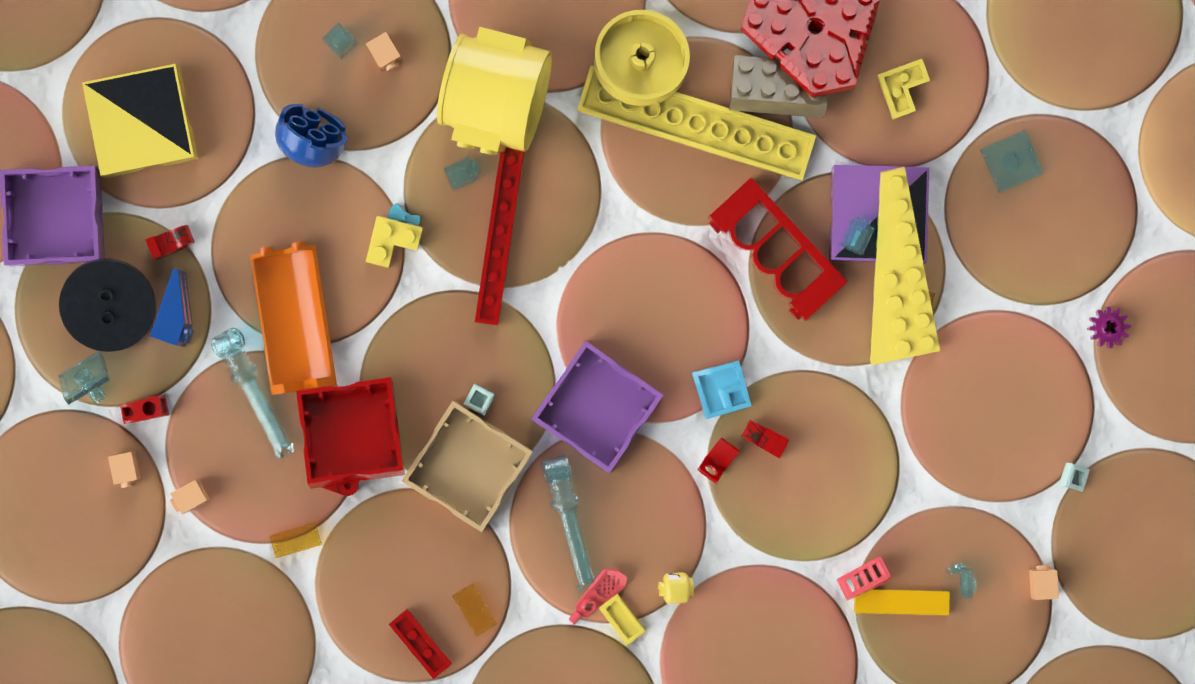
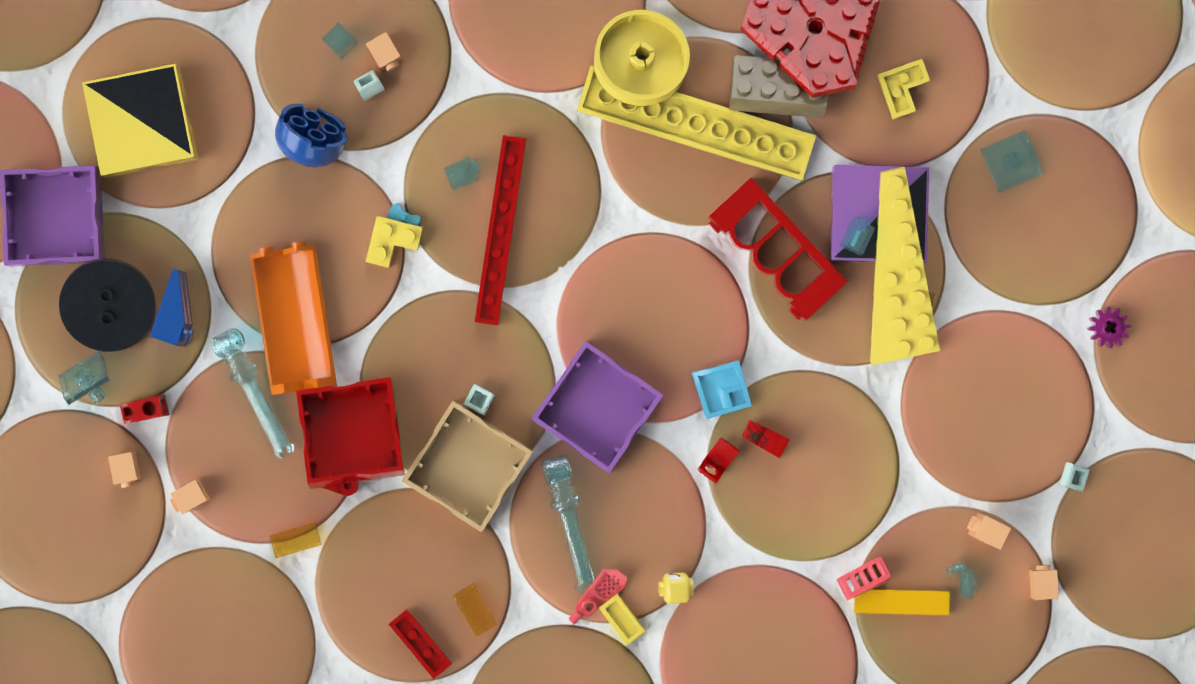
red leg [145,225,195,260] -> none
light yellow cylinder [437,27,552,155] -> none
none -> light aqua brick [353,70,385,101]
none -> light nougat brick [967,513,1011,550]

